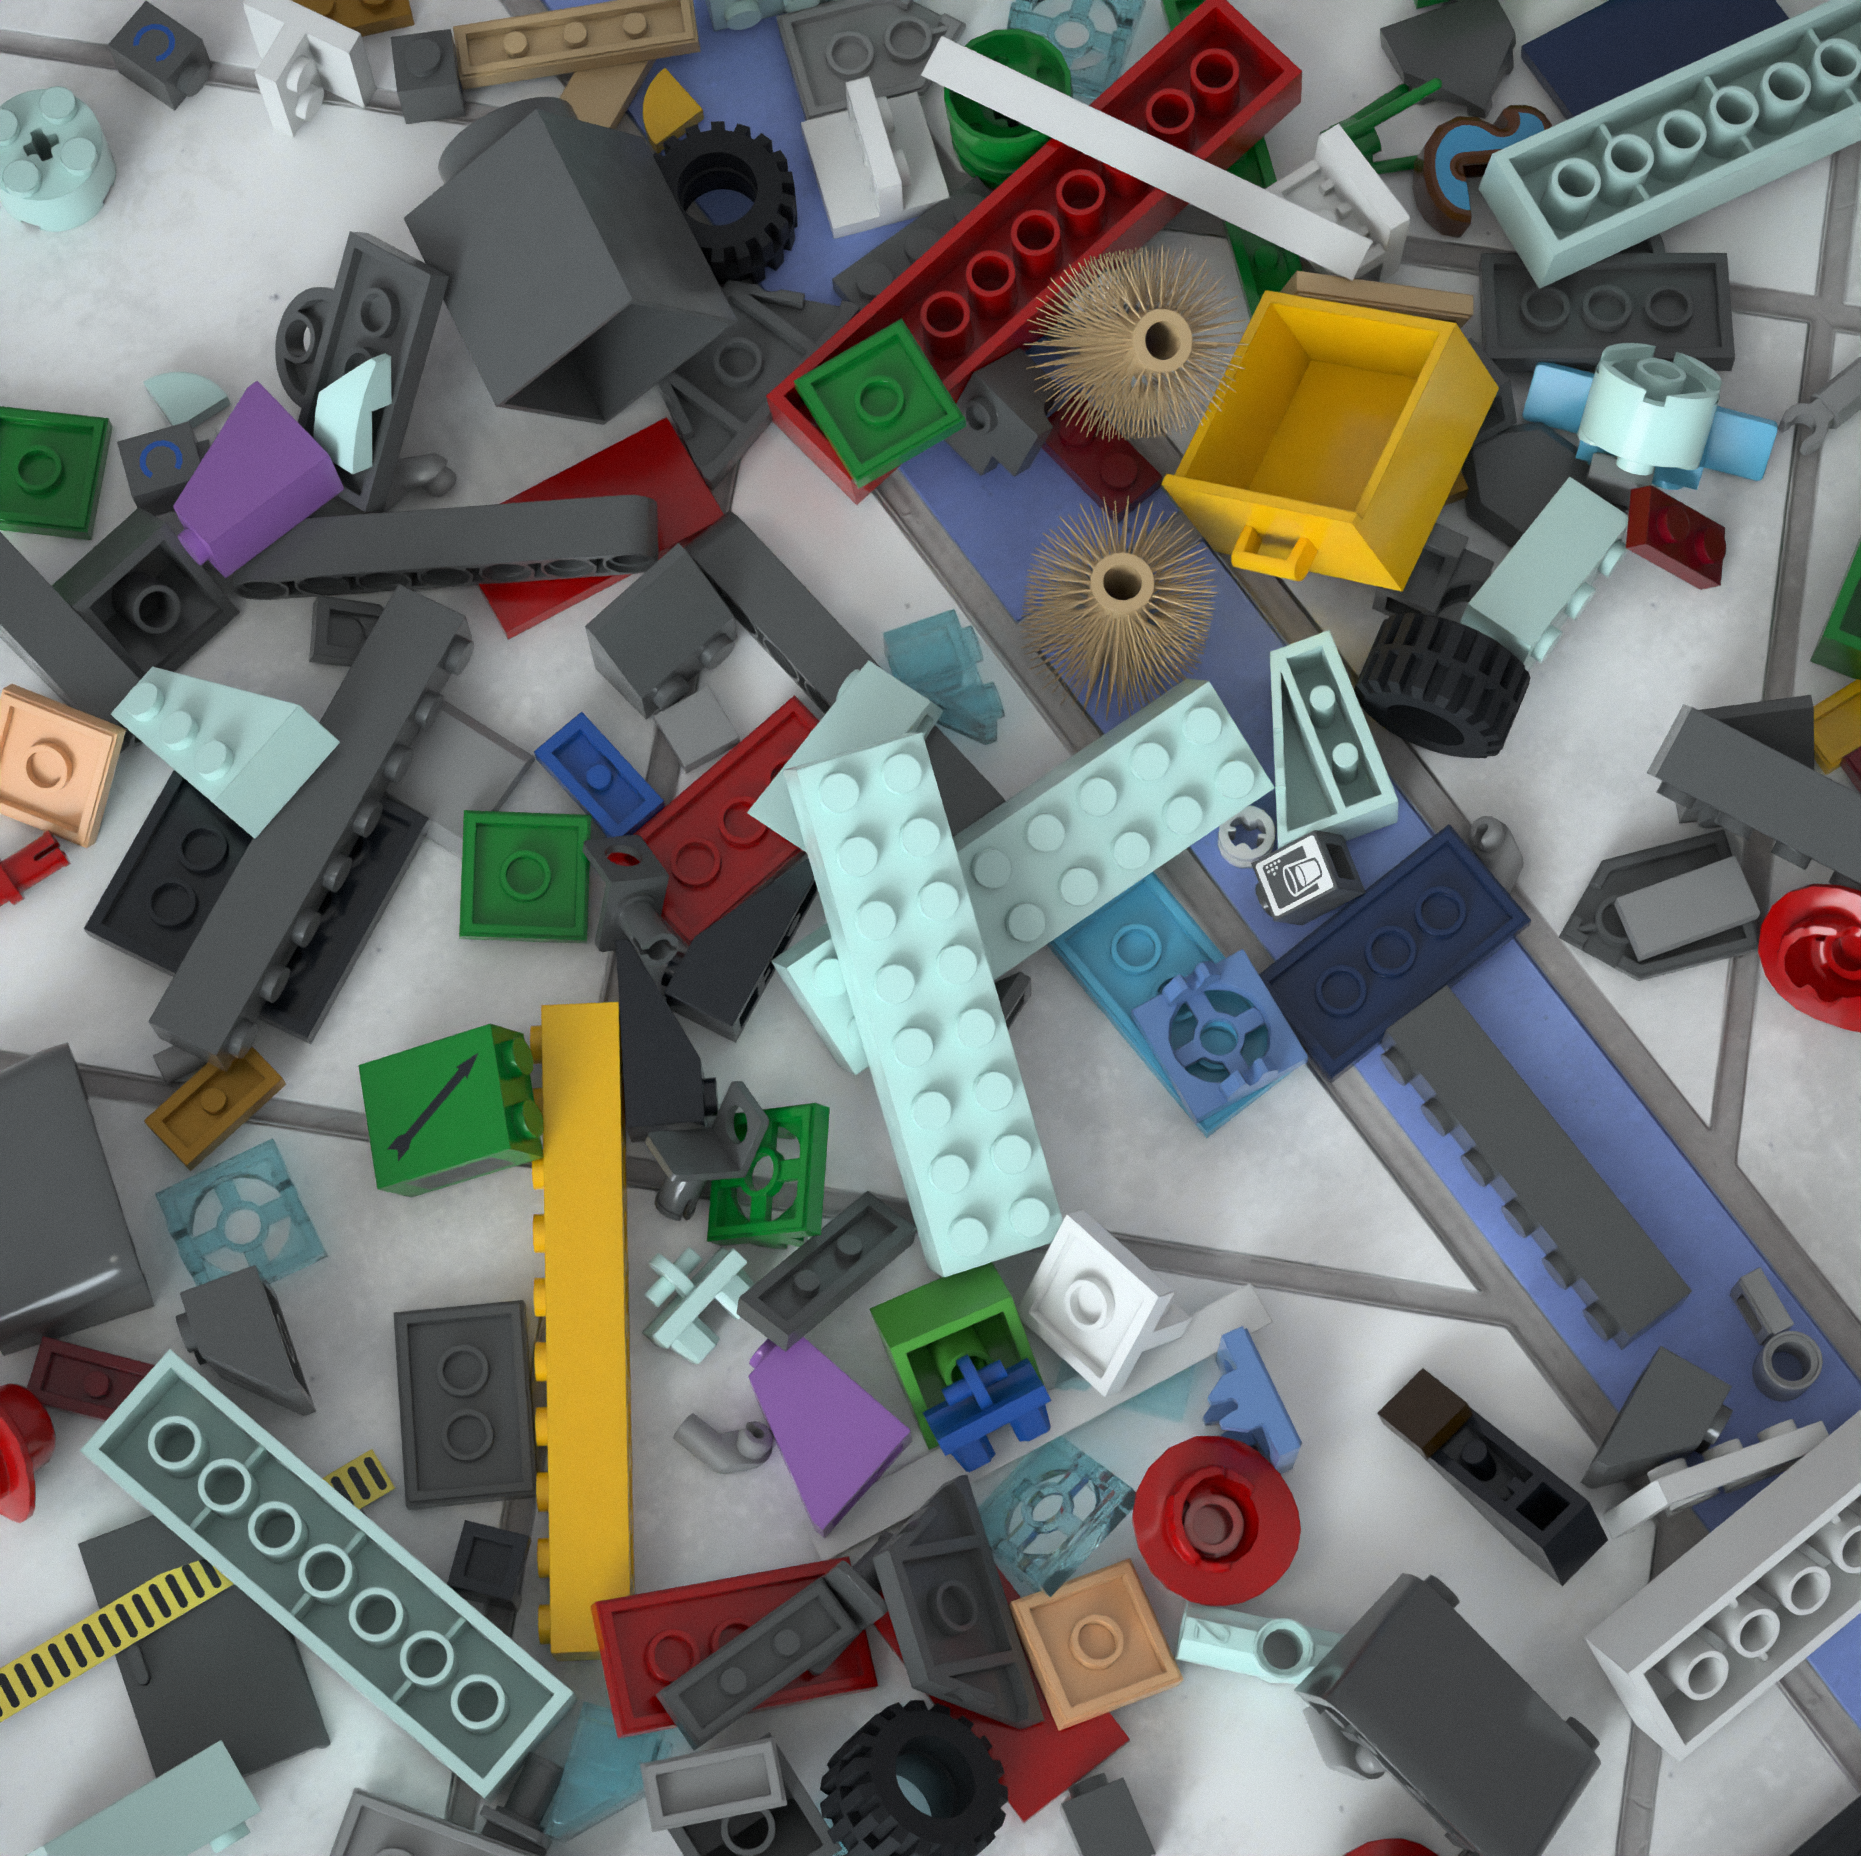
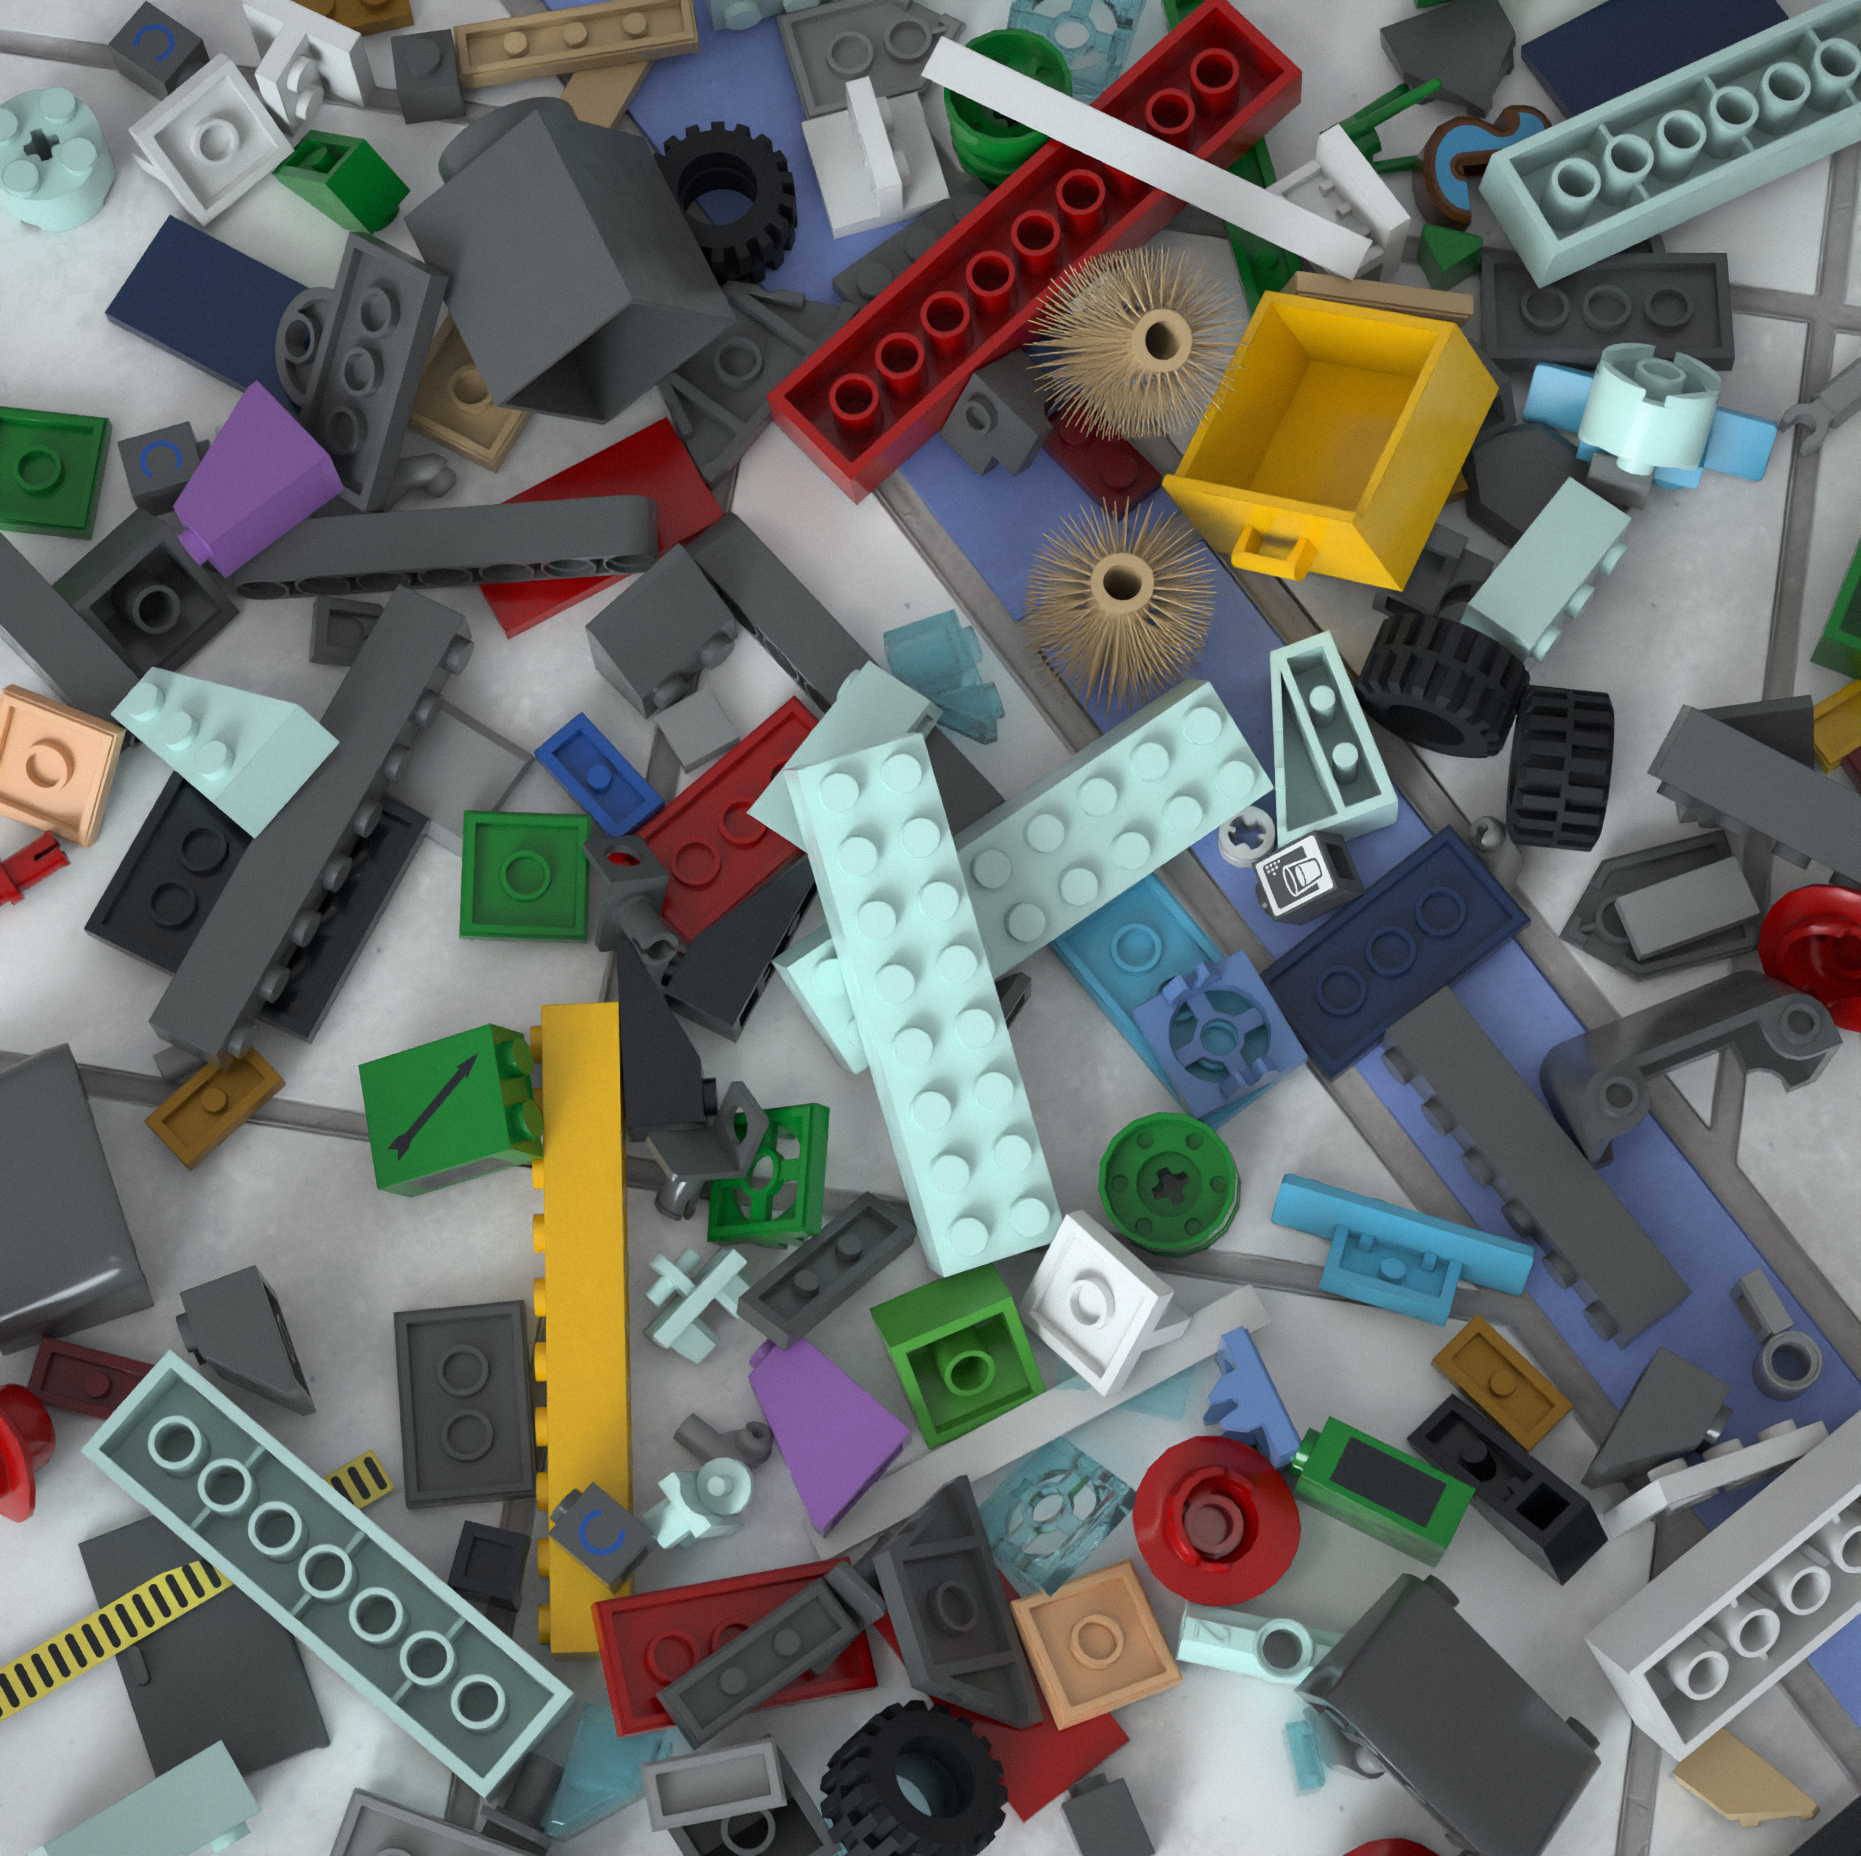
light aqua tile [143,372,231,429] -> none
clear light blue piece [155,1138,328,1286] -> none
light aqua slope [314,353,392,474] -> none
yellow tile [643,68,704,154] -> none
green tile [794,318,967,489] -> none
blue hips [922,1354,1051,1472] -> none
dark brown tile [1377,1368,1473,1460] -> none
dark red plate [1626,485,1726,590] -> none
none -> dark blue tile [105,215,310,422]
none -> white bracket [128,53,295,227]
none -> green slope [272,129,411,235]
none -> tan tile [407,312,533,473]
none -> dark grey brick [548,1482,659,1595]
none -> light aqua hips [641,1457,755,1549]
none -> green wheel [1098,1112,1242,1258]
none -> medium azure bracket [1271,1173,1536,1327]
none -> clear light blue tile [1281,1719,1326,1797]
none -> green brick [1288,1416,1476,1568]
none -> green slope [1416,223,1484,291]
none -> pearl gold plate [1431,1314,1574,1453]
none -> black tyre [1506,685,1615,852]
none -> dark grey windscreen [1539,970,1843,1170]
none -> tan slope [1672,1727,1820,1828]

